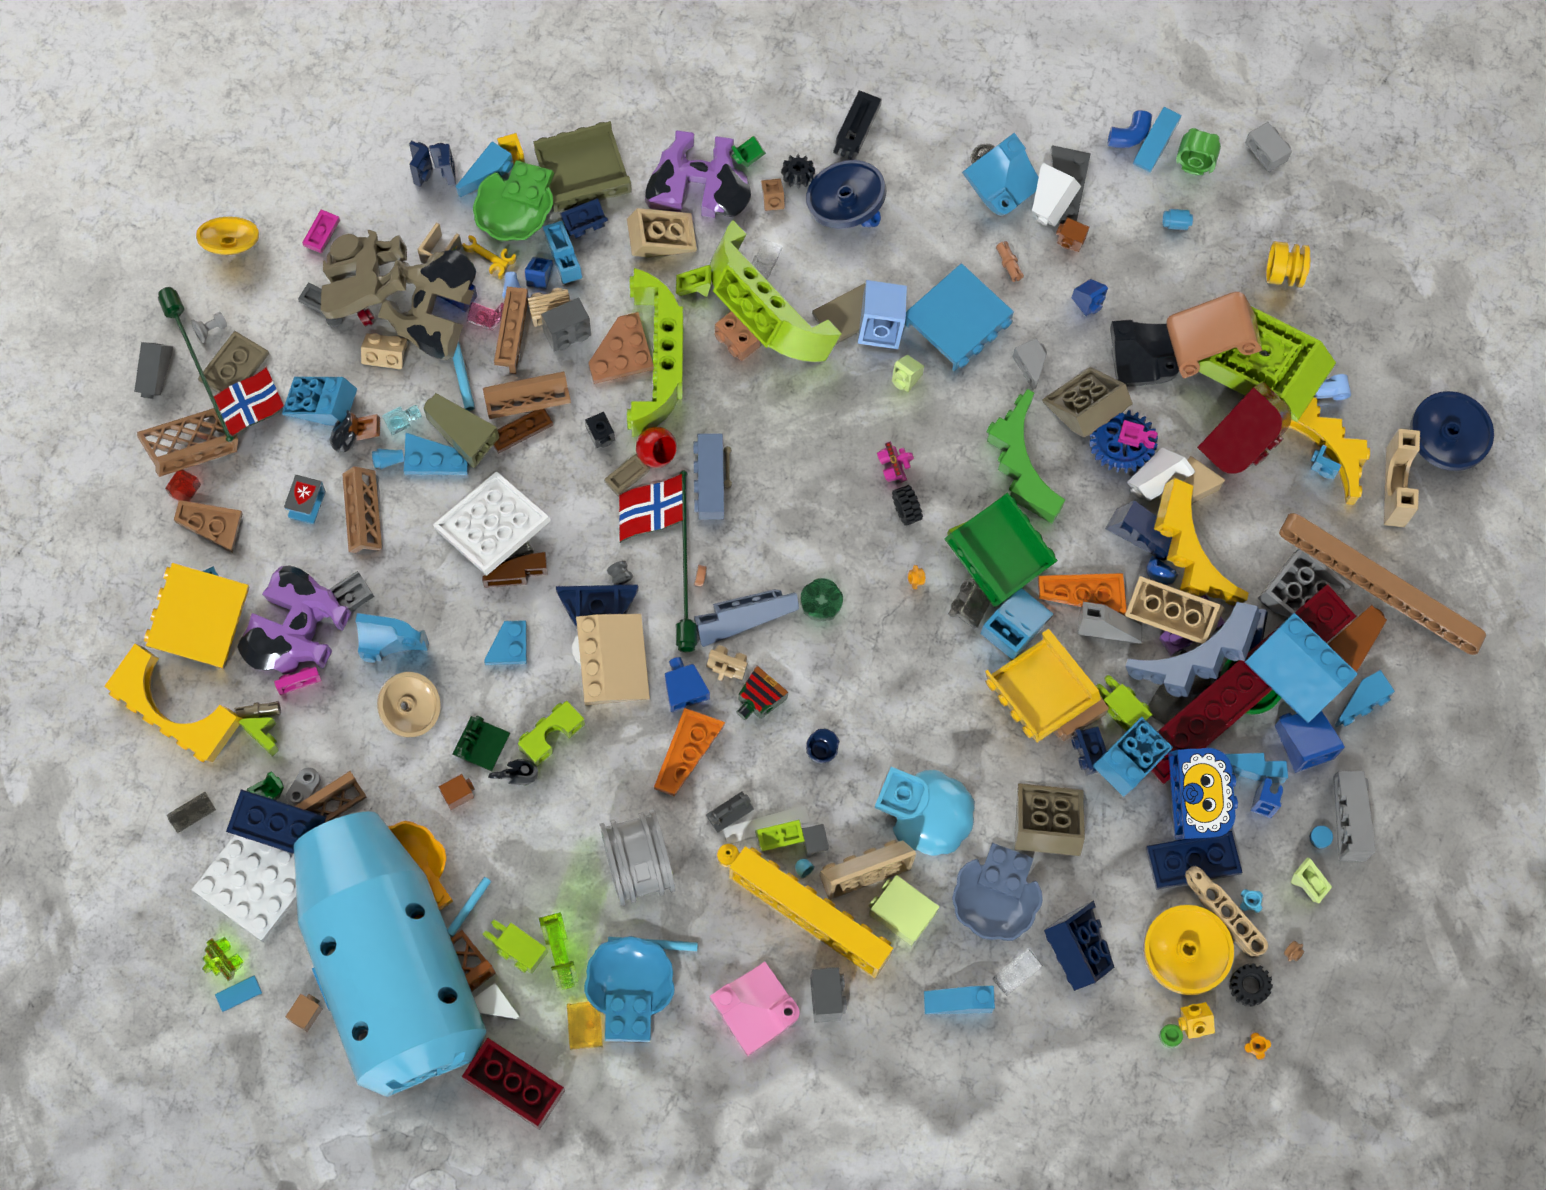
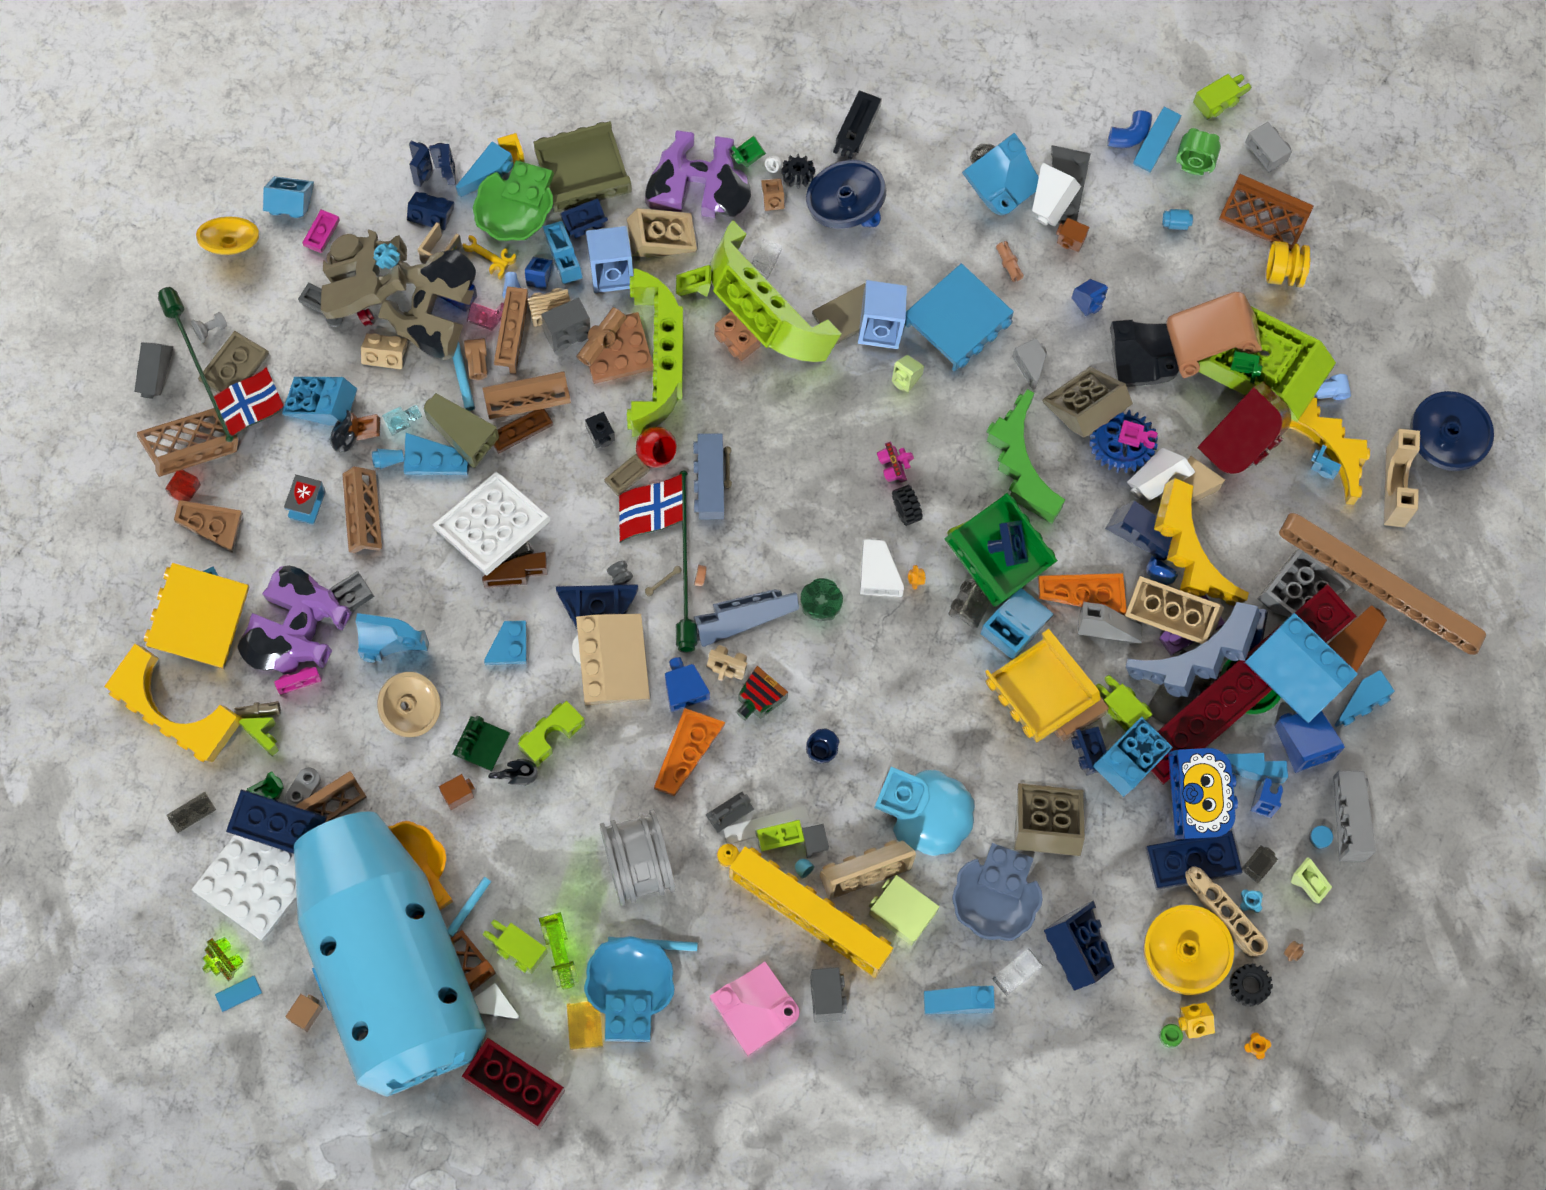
none -> dark azure slope [263,176,314,218]
none -> medium azure gear [373,243,400,269]
none -> dark blue bracket [407,192,454,230]
none -> medium nougat piece [464,338,487,381]
none -> medium nougat piece [576,307,627,367]
none -> light blue slope [586,226,633,293]
none -> dark tan hinge [645,566,682,596]
none -> white hinge [765,155,783,173]
none -> white slope [860,537,904,597]
none -> dark blue tile [987,520,1029,566]
none -> lime hinge [1193,74,1252,120]
none -> dark orange fence [1219,174,1314,251]
none -> green bracket [1230,351,1262,384]
none -> clear smoke brick [1242,845,1278,883]

